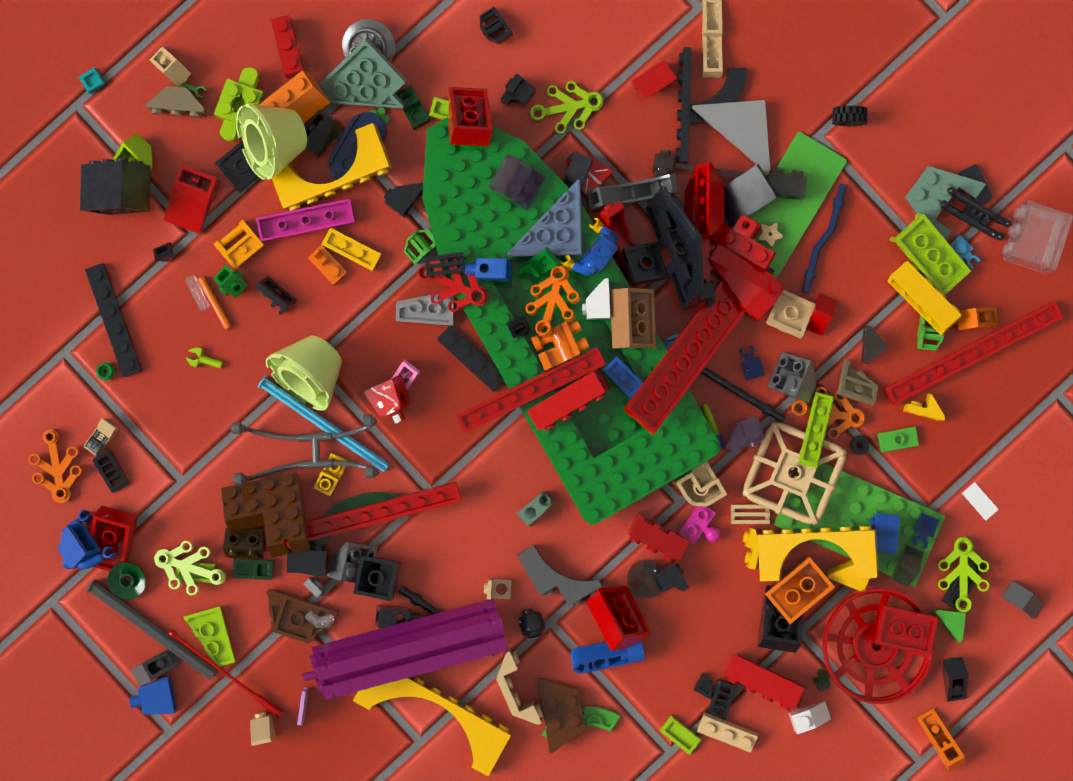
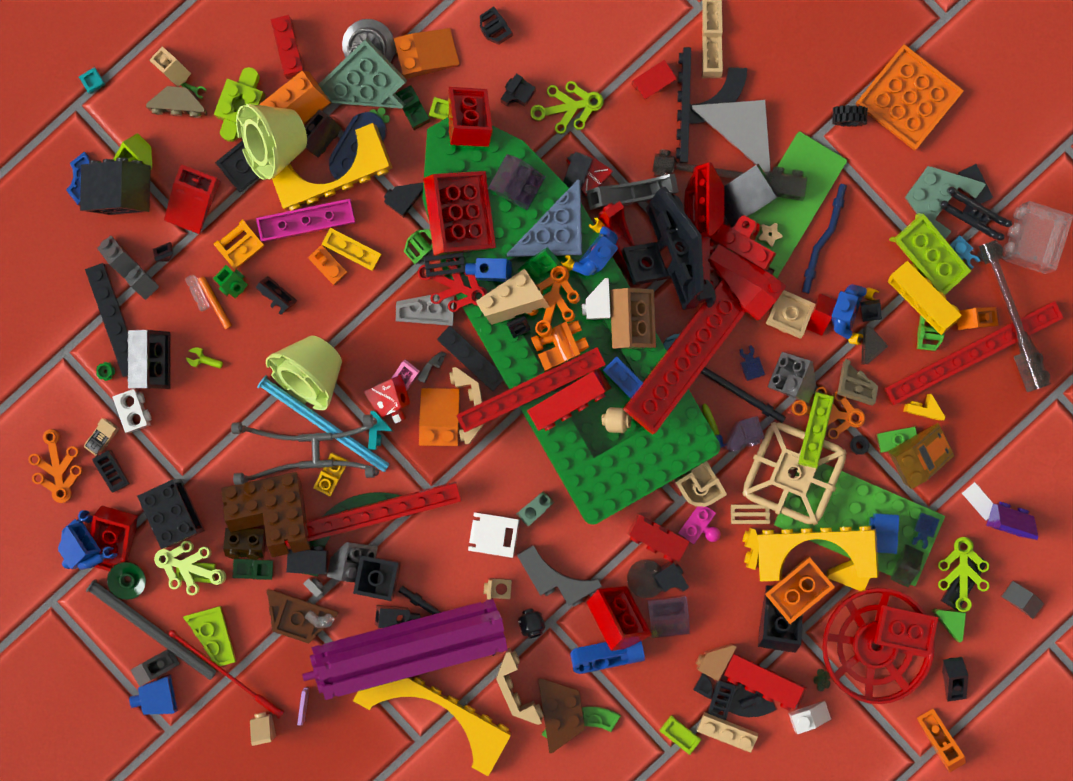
none -> blue tile [66,152,91,205]
none -> dark grey arch [97,235,159,300]
none -> white brick [113,389,152,433]
none -> black slope [127,330,170,389]
none -> black container [137,479,205,549]
none -> teal slope [368,411,394,450]
none -> orange slope [393,28,460,79]
none -> dark grey slope [417,352,446,383]
none -> orange slope [419,388,459,446]
none -> red slope [423,171,496,256]
none -> tan slope [449,367,485,445]
none -> white container [468,512,520,558]
none -> tan wedge [476,269,550,325]
none -> tan head [602,407,631,433]
none -> slope [647,595,690,638]
none -> medium nougat slope [695,644,736,681]
none -> black shield [729,685,776,717]
none -> blue torso [831,284,879,345]
none -> orange plate [855,44,964,151]
none -> black plate [860,299,882,322]
none -> pearl gold slope [888,423,954,489]
none -> clear smoke bar [978,240,1051,392]
none -> dark purple slope [986,502,1039,540]

